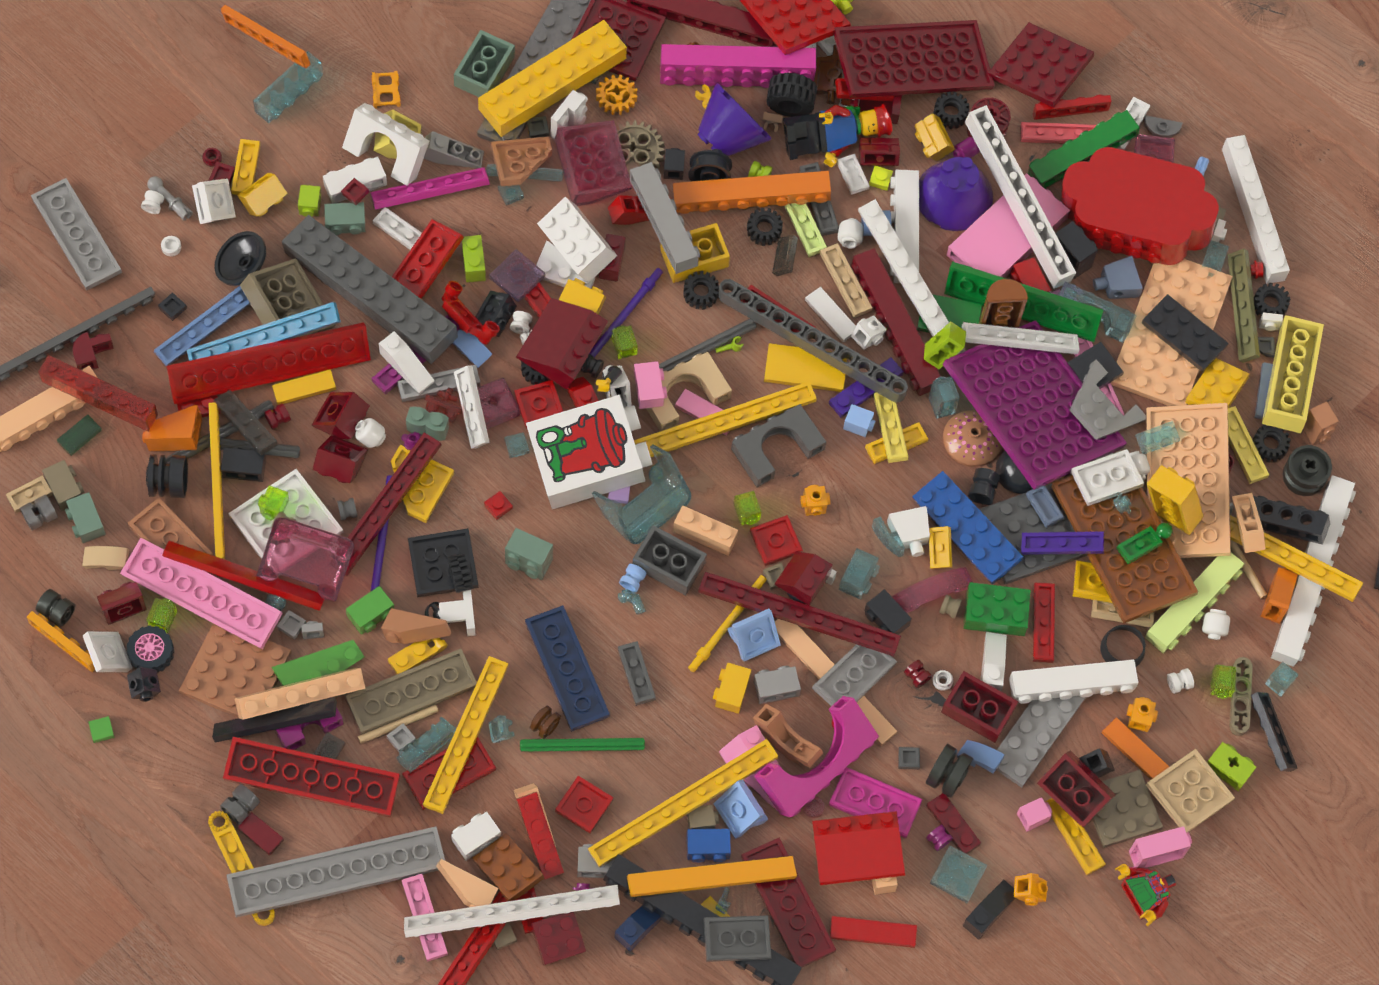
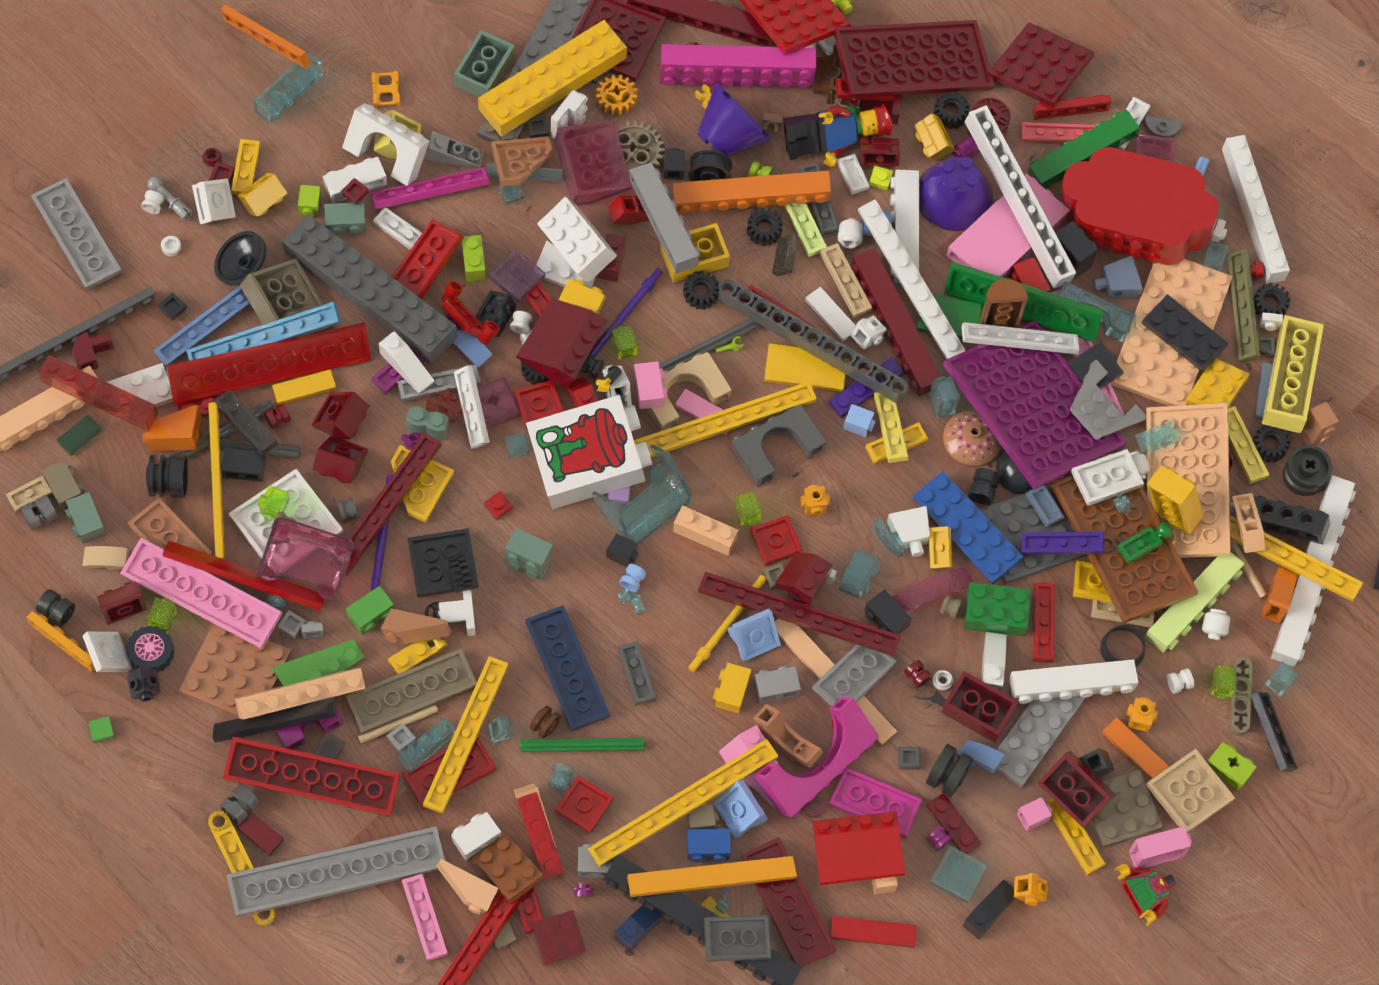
white head [355,418,386,448] -> none
white plate [404,885,620,937] -> none
dark grey brick [633,525,707,596] -> none
black tyre [766,73,817,117] -> none
lime brick [924,322,966,369] -> none
none -> white plate [105,363,173,420]
none -> clear light blue wheel [549,763,574,791]
none -> black brick [606,533,639,568]

